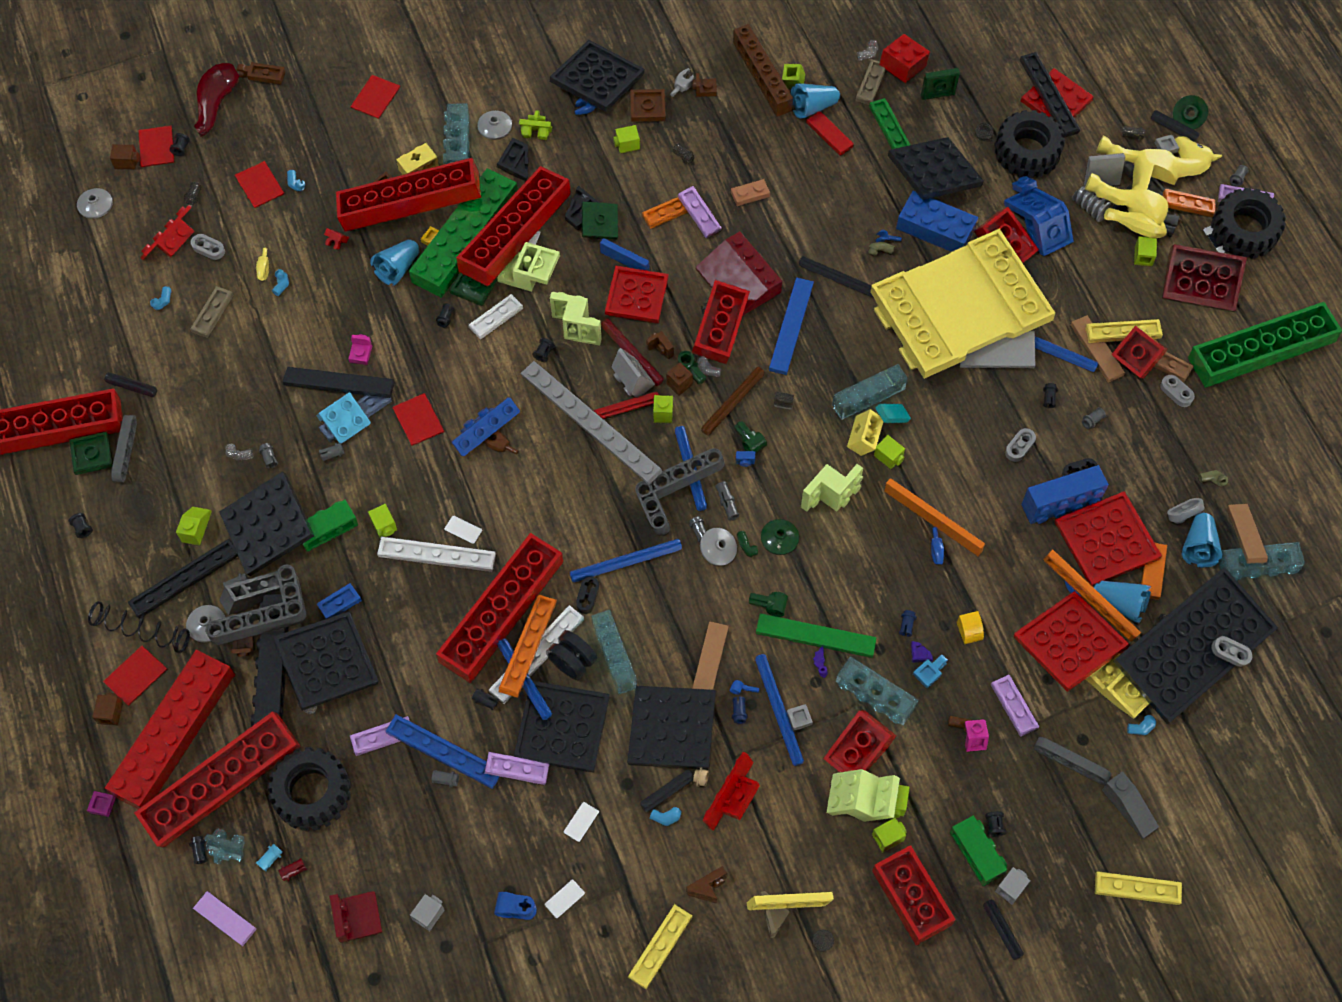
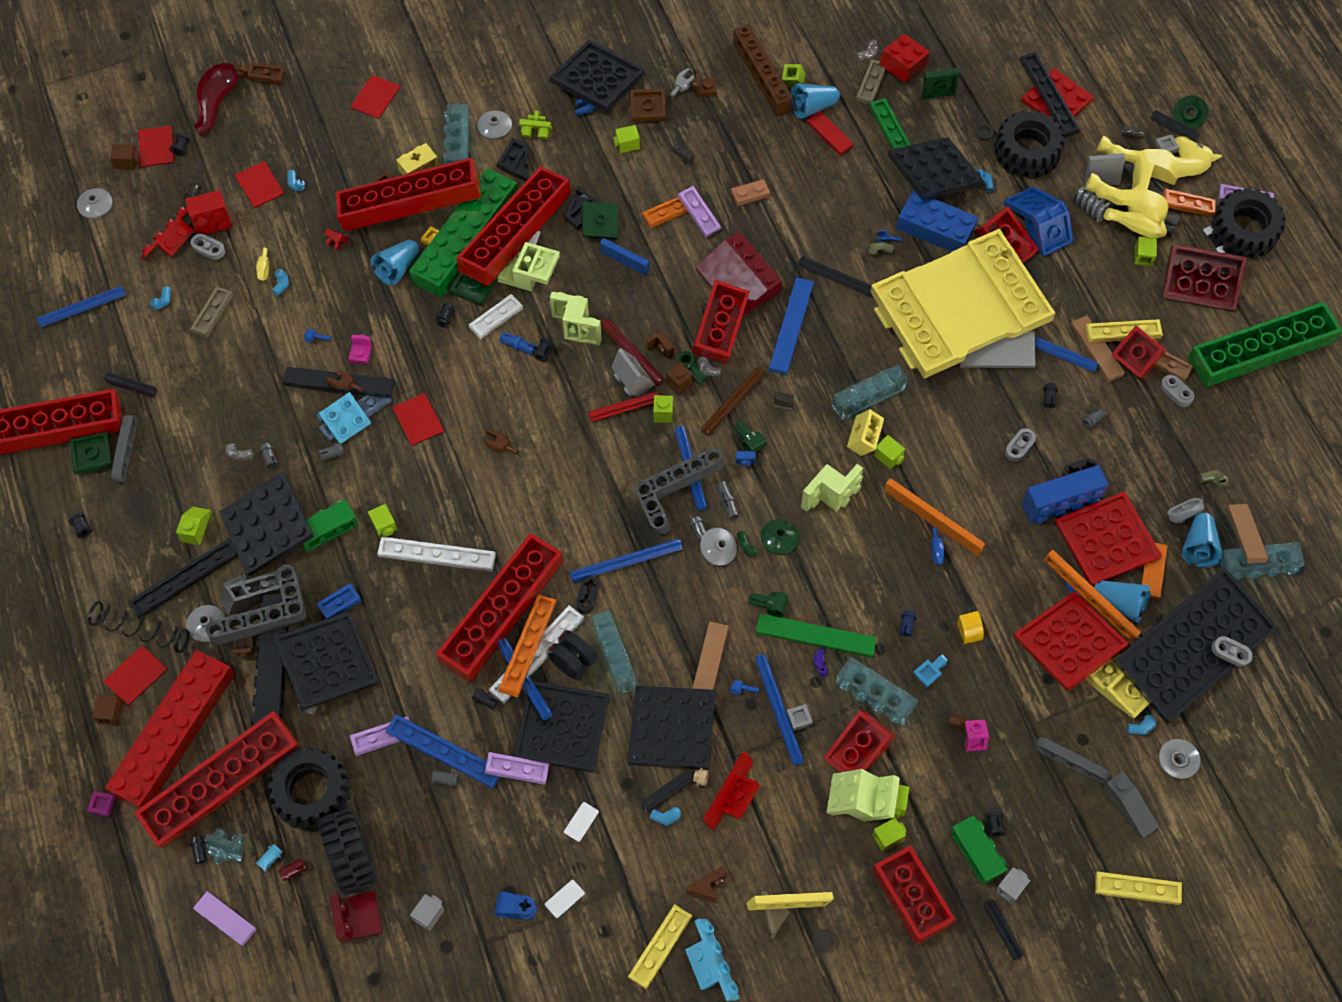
white sticker [444,516,482,544] -> none
blue bracket [452,397,520,456] -> none
light grey plate [521,361,662,485] -> none
red plate [605,266,669,323] -> none
dark blue pin [732,696,748,724] -> none
teal tile [876,404,911,423] -> none
dark purple tile [911,641,933,662] -> none
lavender tile [991,675,1039,737] -> none
blue plate [1012,176,1037,194] -> none
dark grey pin [1230,165,1249,187] -> none
none -> blue axle [37,286,126,327]
none -> red brick [185,190,233,235]
none -> blue hand [304,329,331,343]
none -> black tyre [318,808,378,895]
none -> reddish brown hand [325,371,363,392]
none -> blue pin [499,331,537,356]
none -> medium azure bracket [685,919,739,1001]
none -> dark azure arm [976,169,995,193]
none -> light grey dish [1159,739,1201,779]

